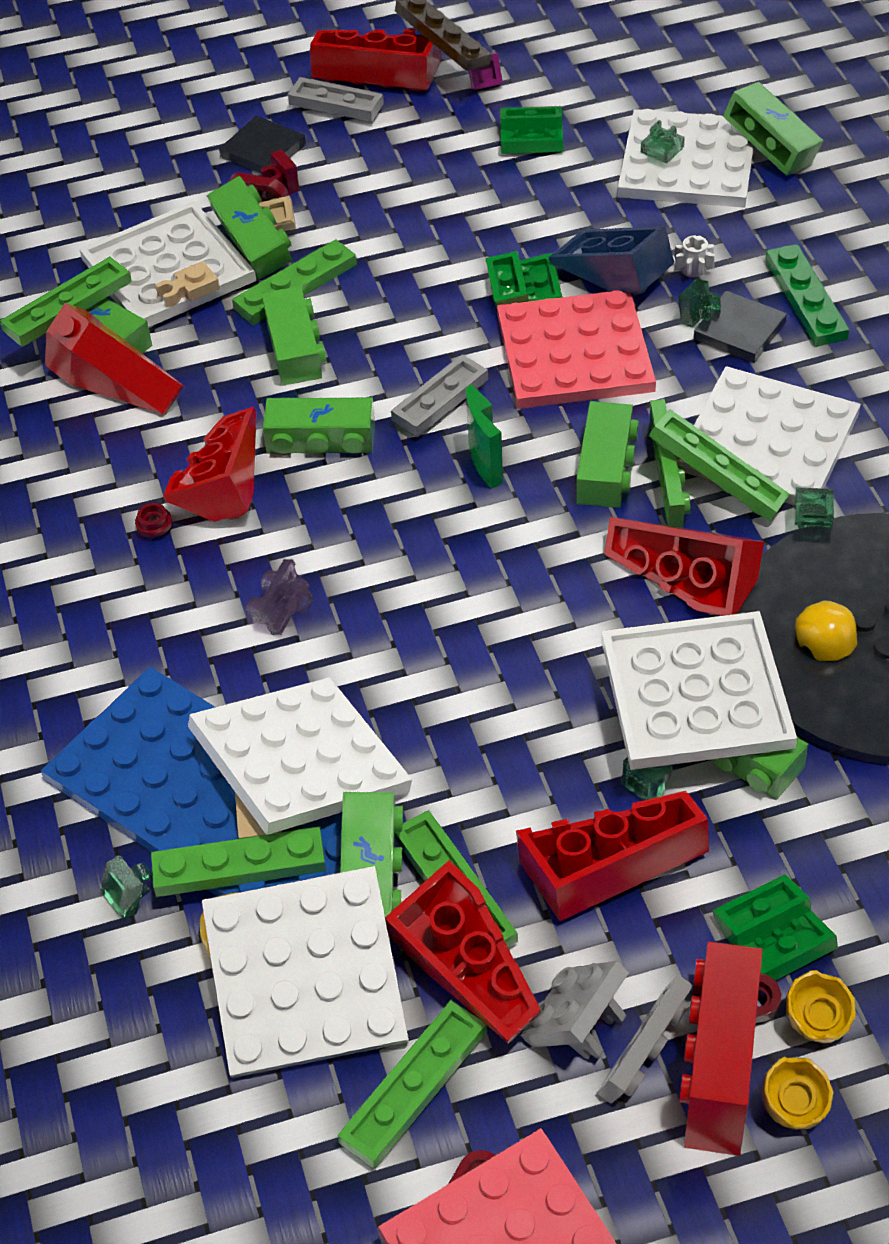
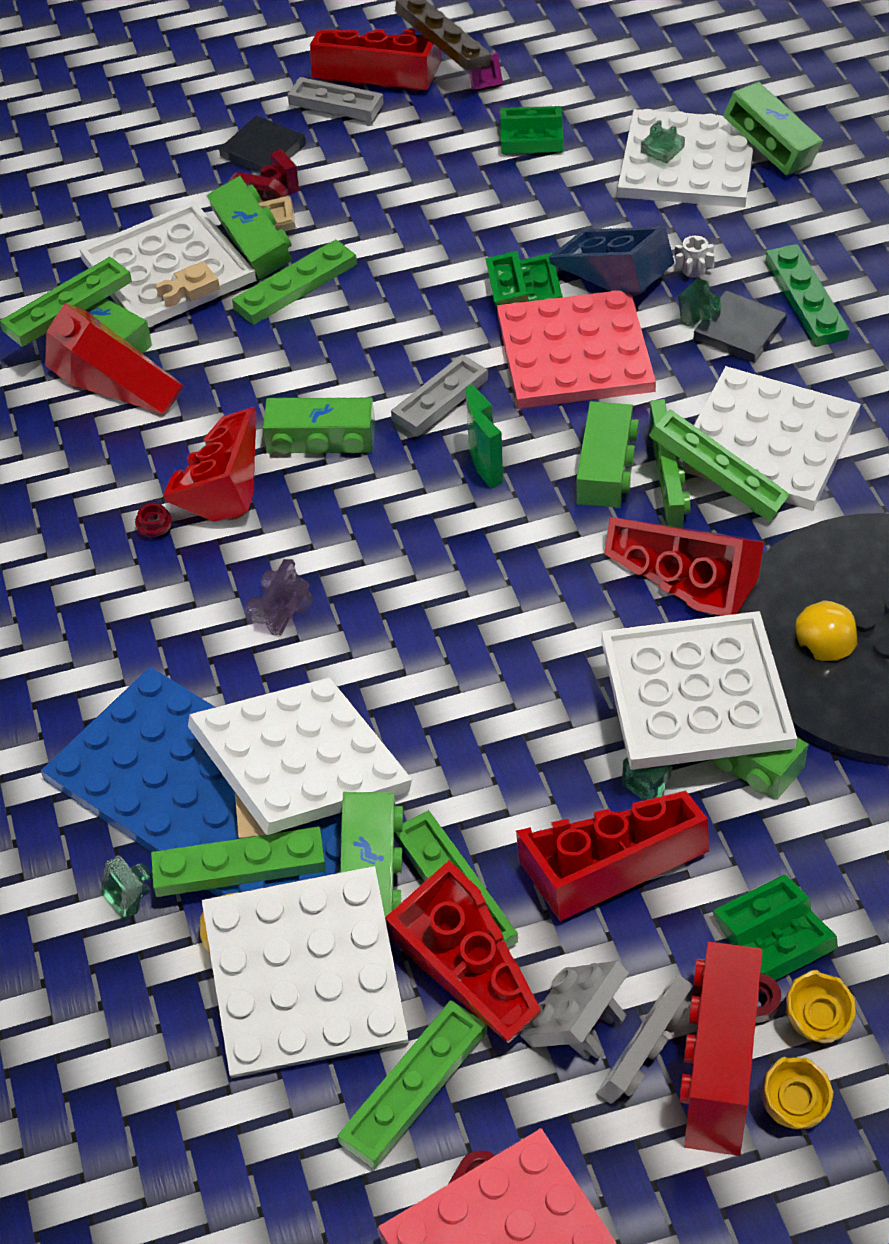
bright green brick [261,286,326,386] -> none
clear green tile [794,487,834,529] -> none

